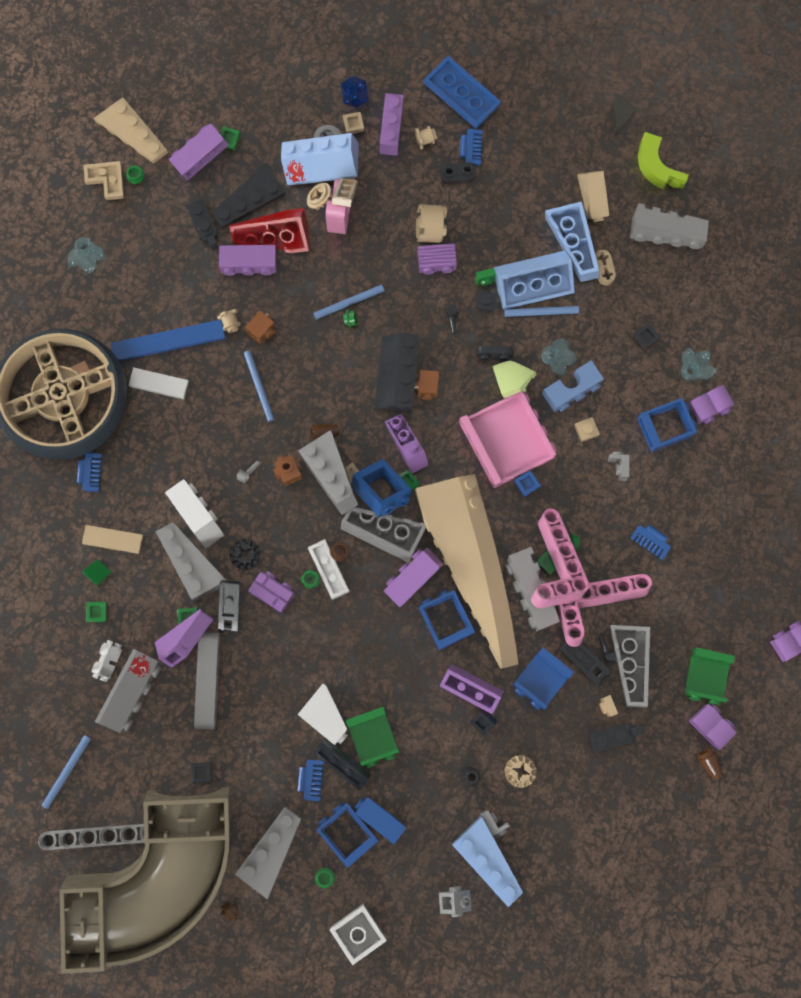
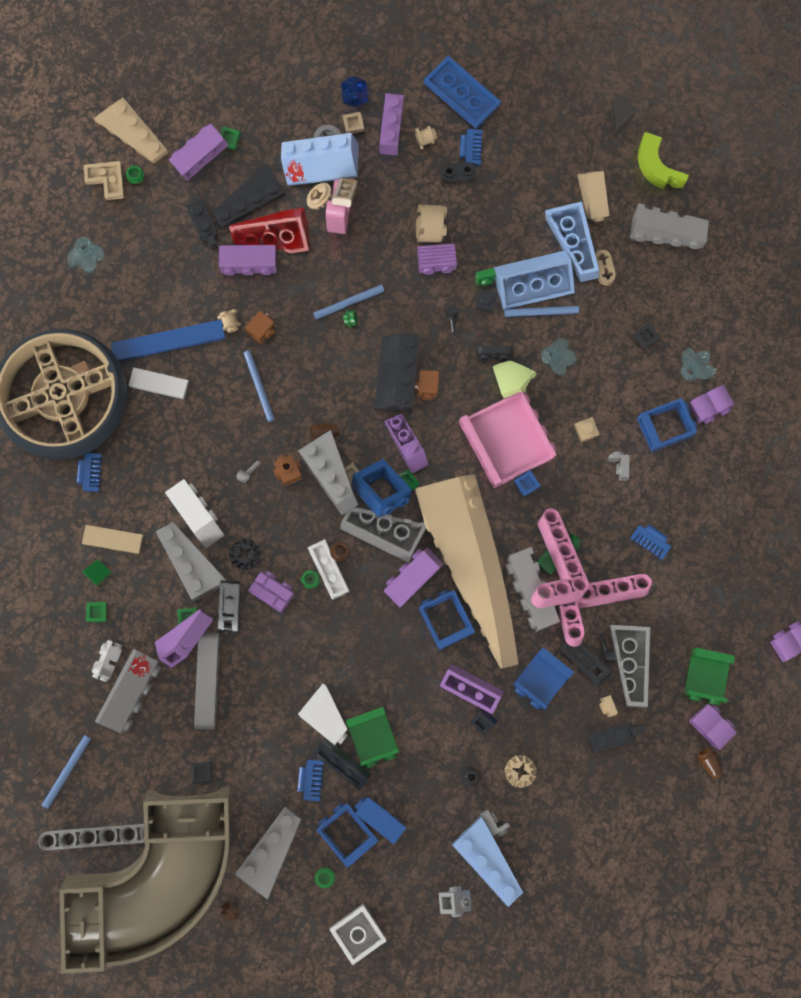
medium blue arch [542,360,604,413] -> none

